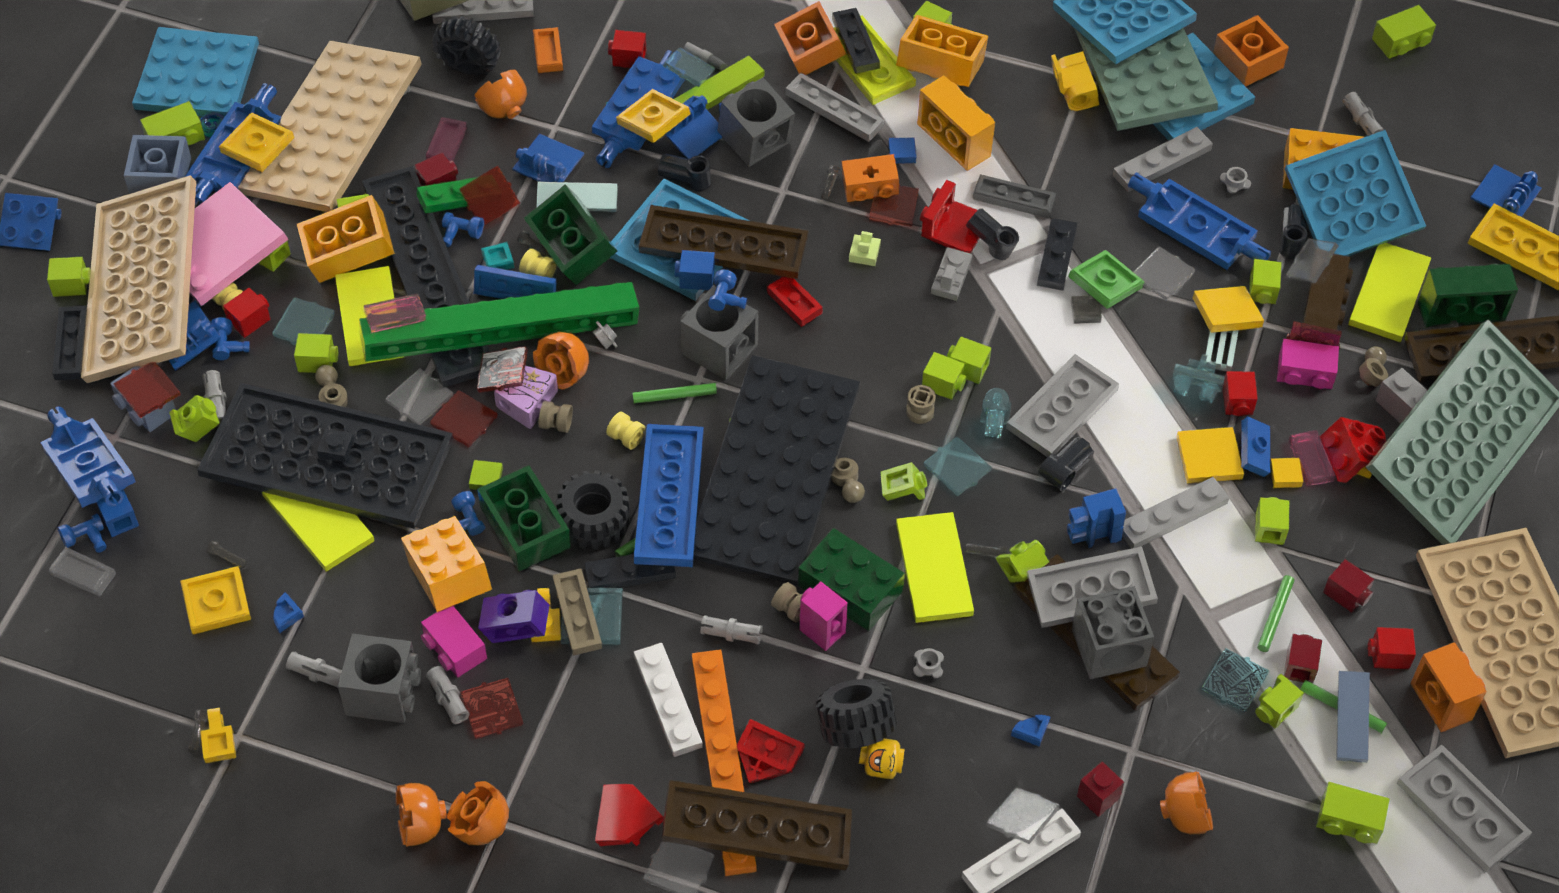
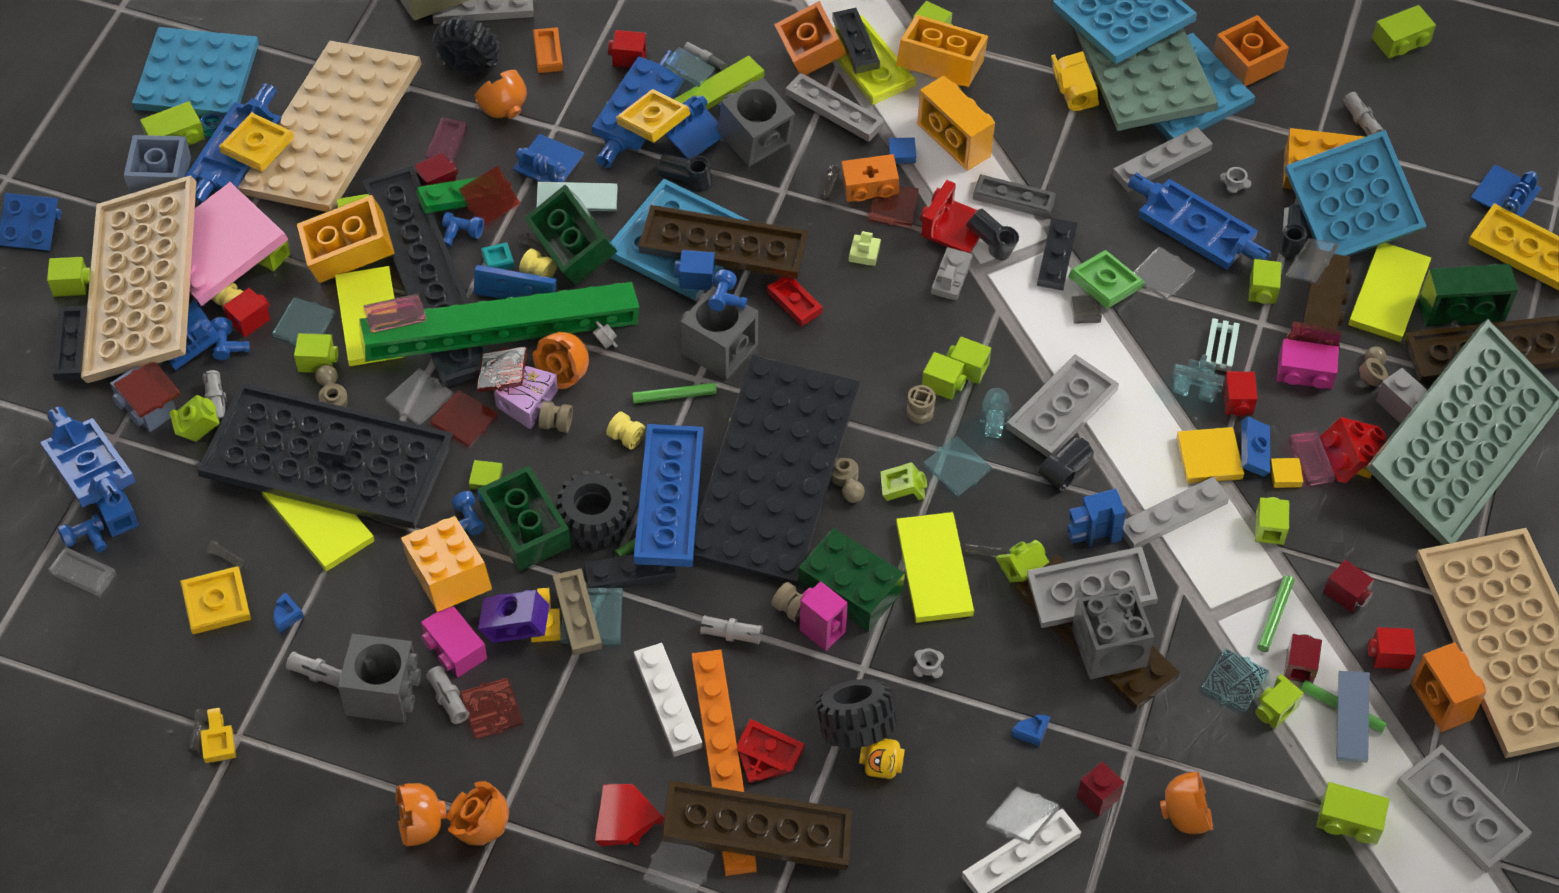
yellow tile [1193,286,1264,333] -> none

